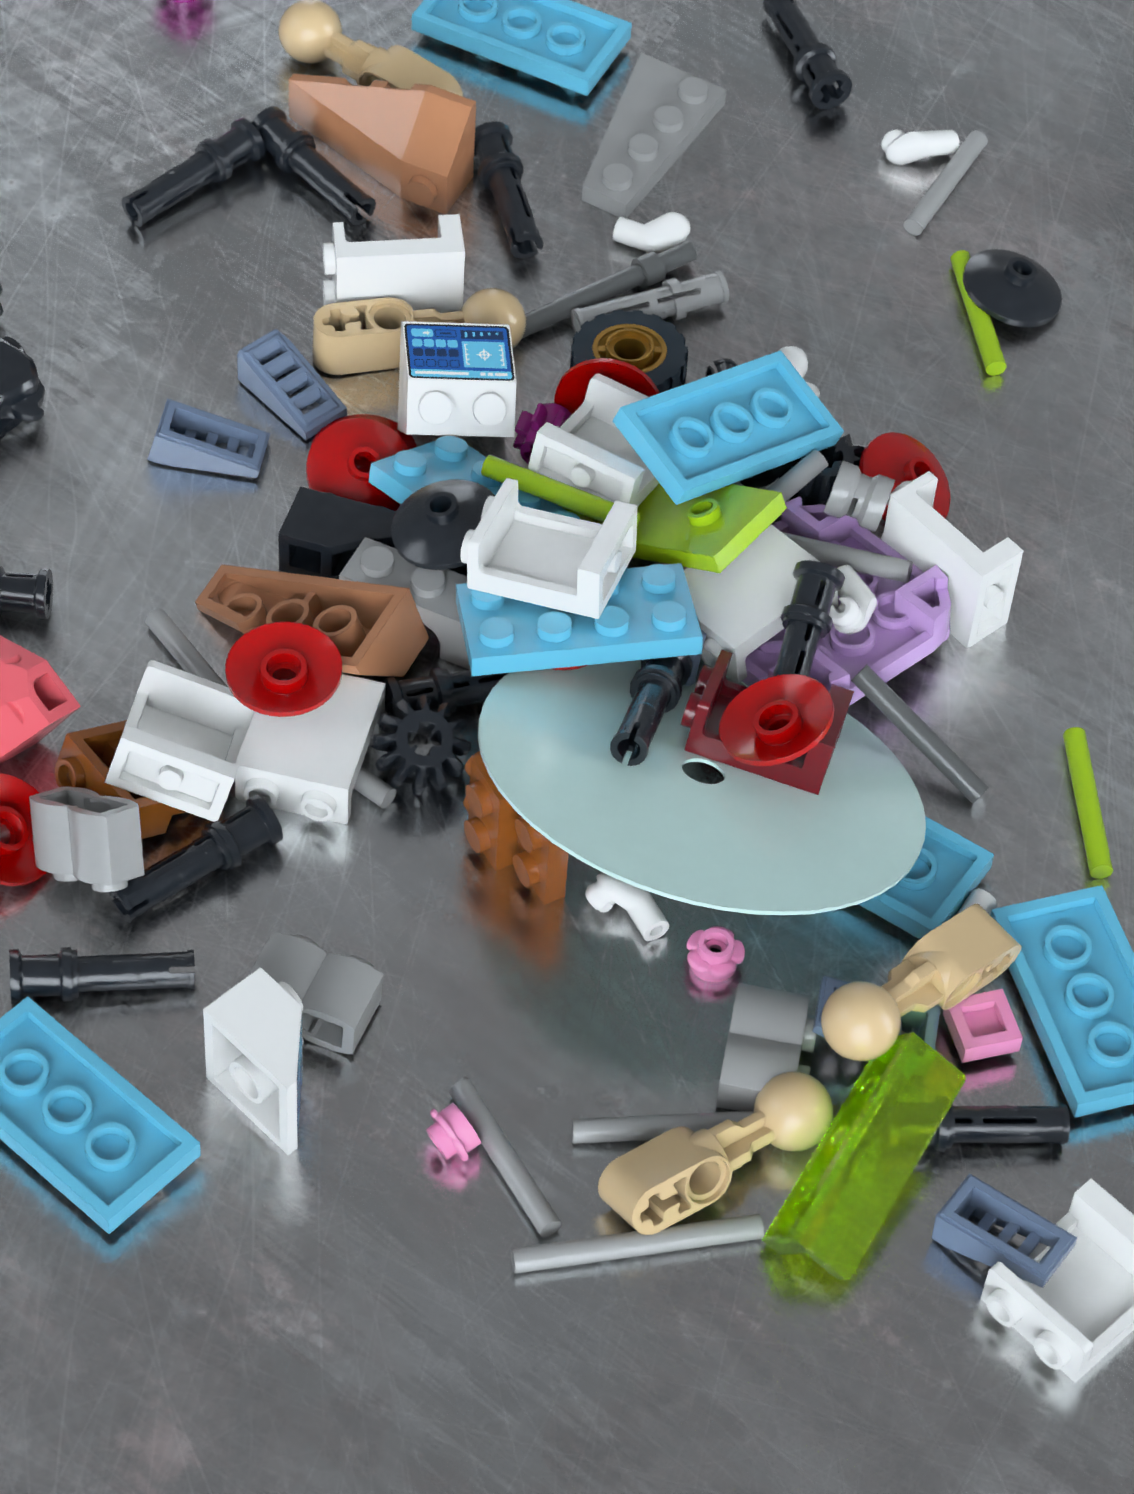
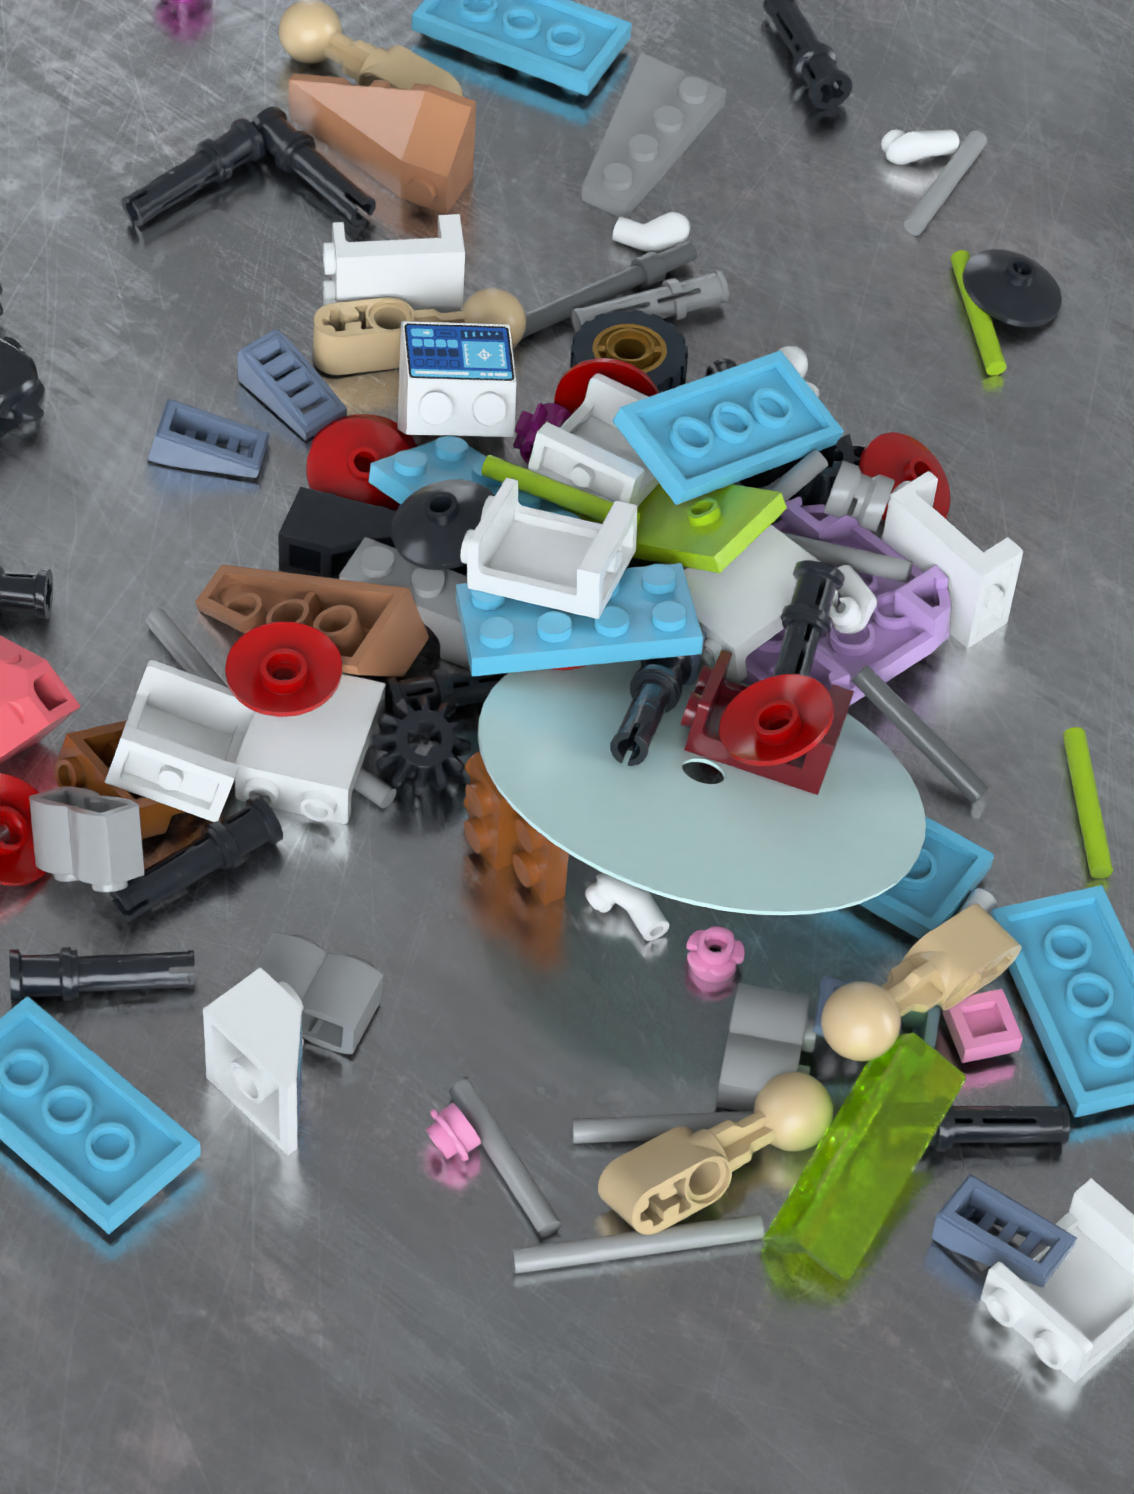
black pin [474,121,543,259] -> none

